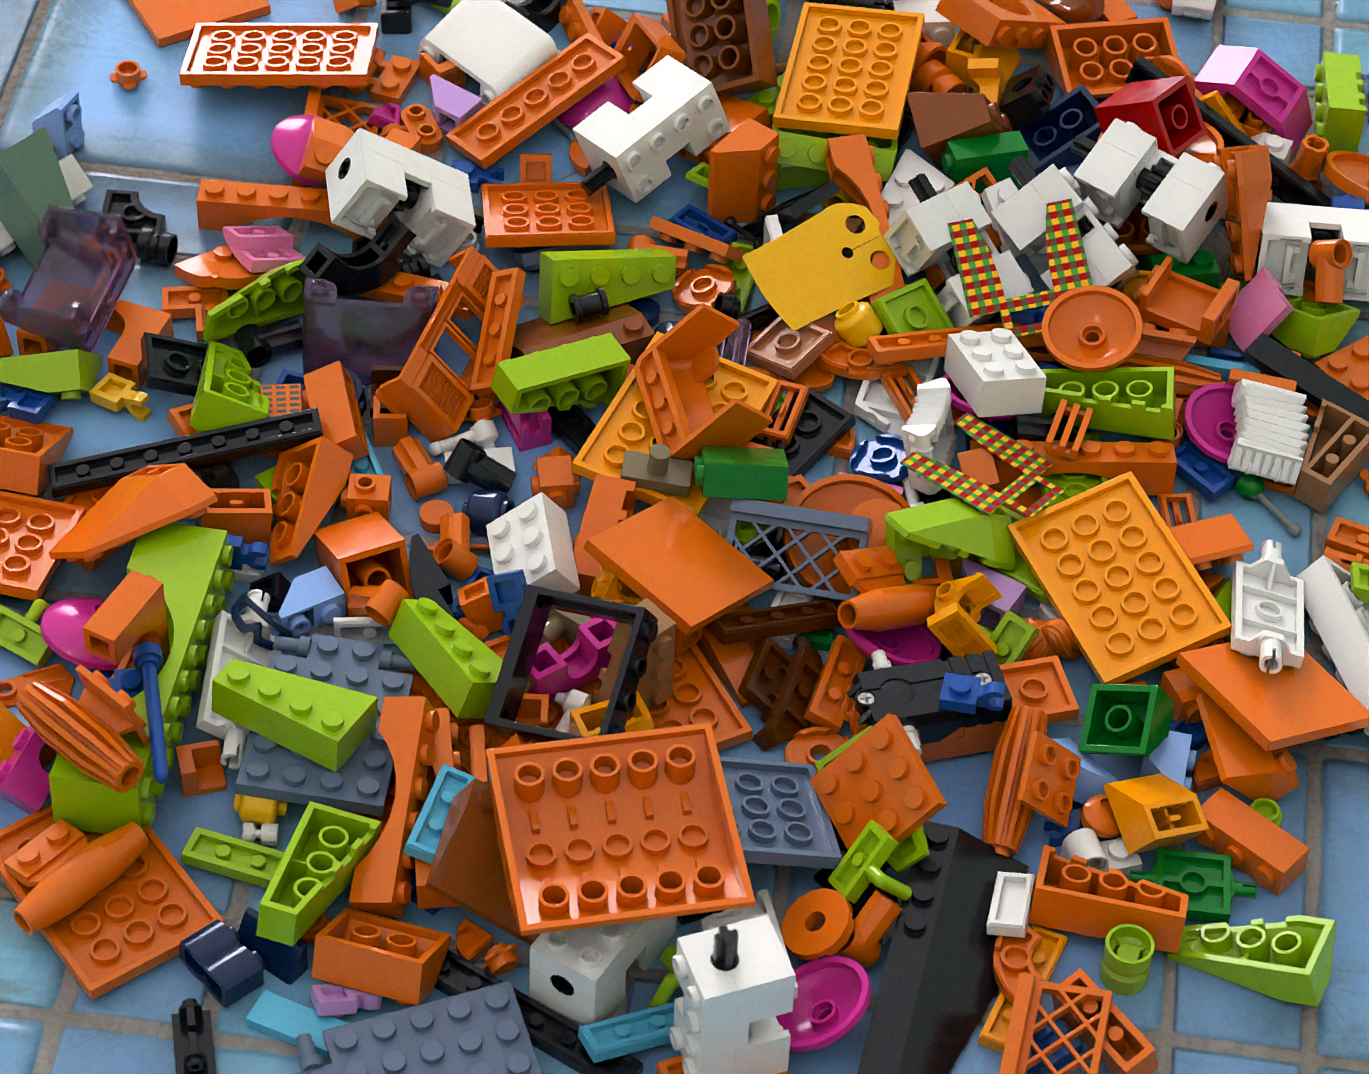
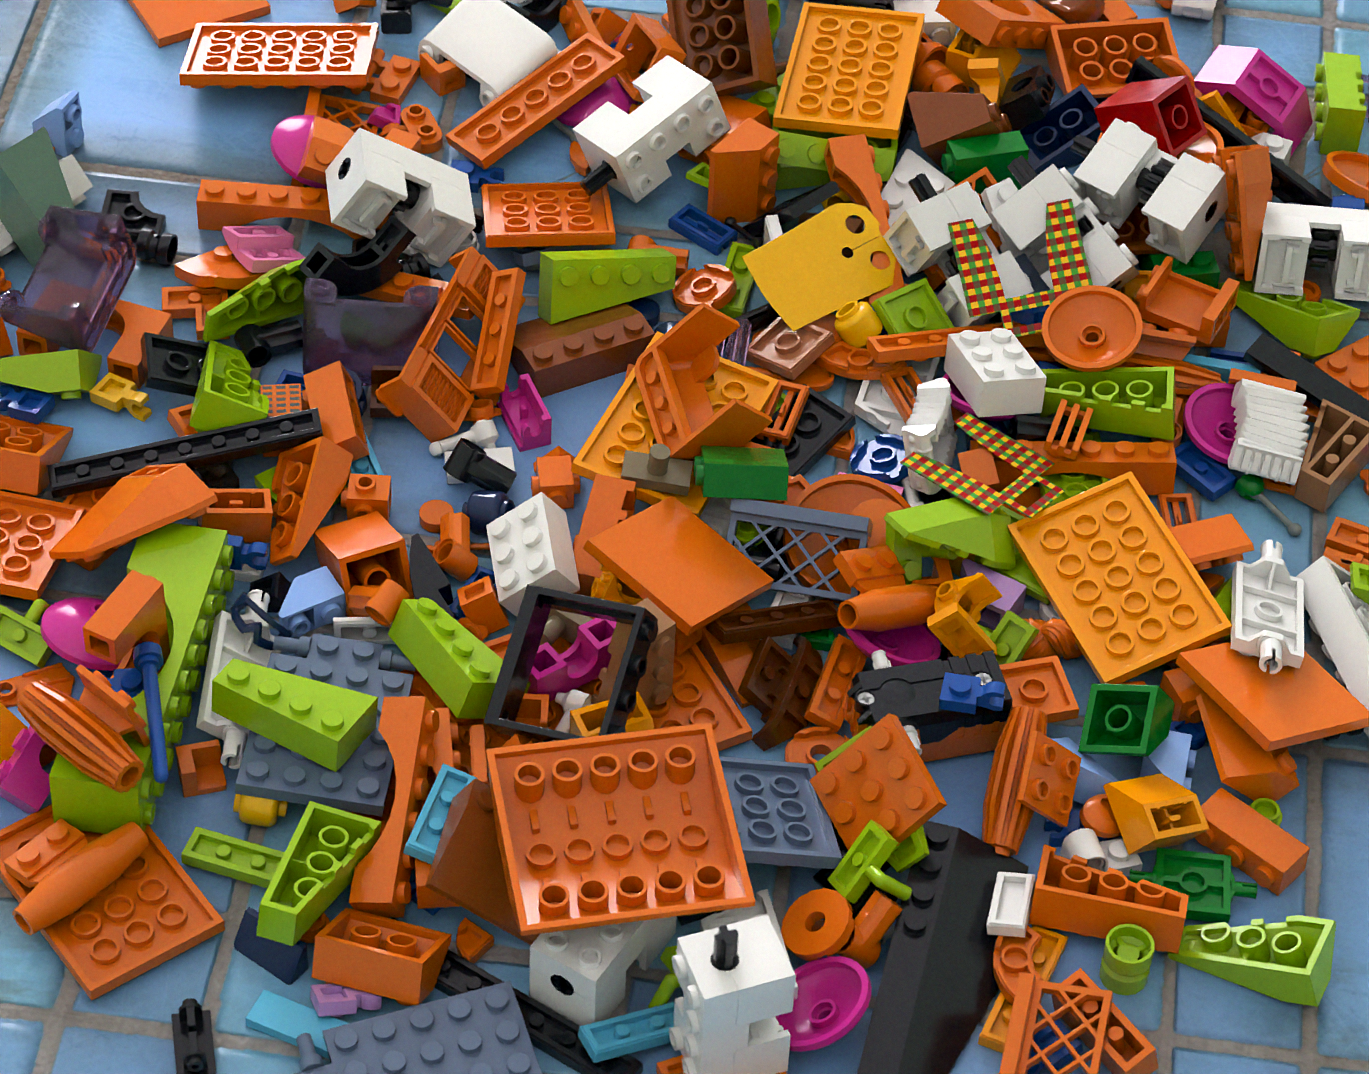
orange plate [110,60,147,90] -> none
dark blue brick [180,919,265,1008] -> none
white piece [241,822,279,846] -> none
orange panel [373,396,408,447] -> none
orange piece [392,436,448,500] -> none
lavender slope [430,74,483,134] -> none
orange plate [482,943,520,976] -> none
blue plate [486,569,527,635] -> none
lime wedge [491,332,631,414] -> none
orange tile [520,154,552,183] -> none
black plate [547,405,596,455] -> none
black bush [568,287,609,323] -> none
orange plate [649,216,745,265] -> none
black plate [714,291,741,318] -> none
orange tile [1192,750,1224,793] -> none
bright pink slope [1229,267,1294,353] -> none
orange piece [1288,134,1330,191] -> none
orange piece [1308,239,1353,304] -> none

